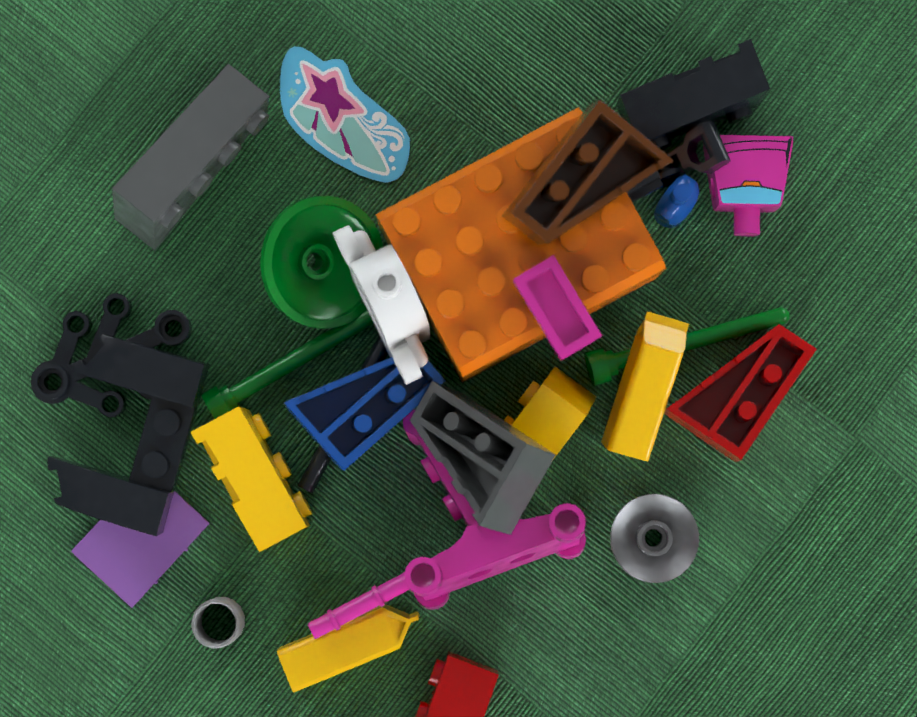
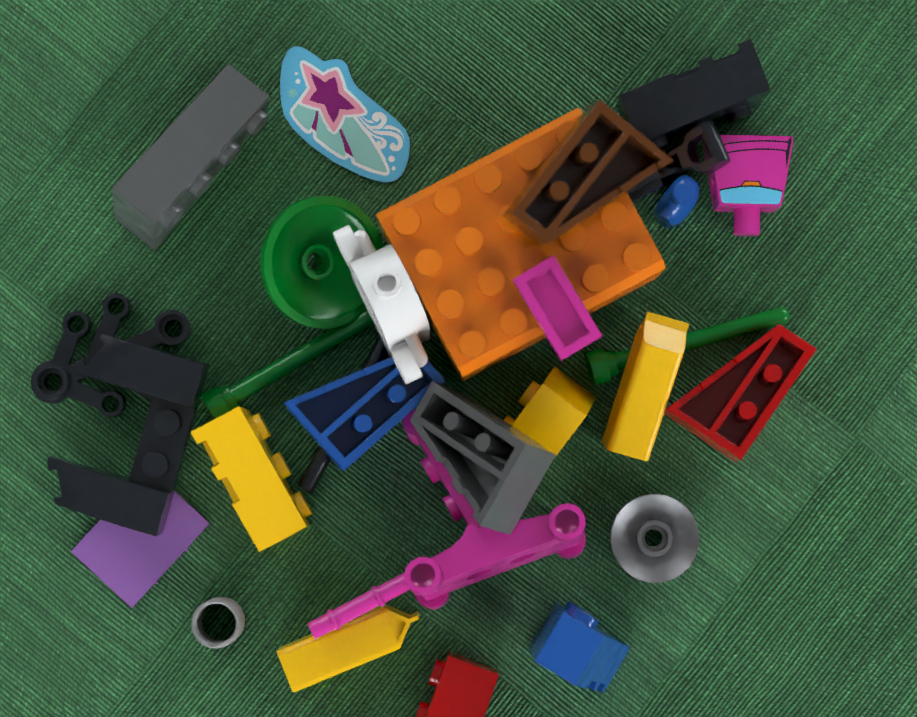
none -> blue wedge [528,601,630,693]

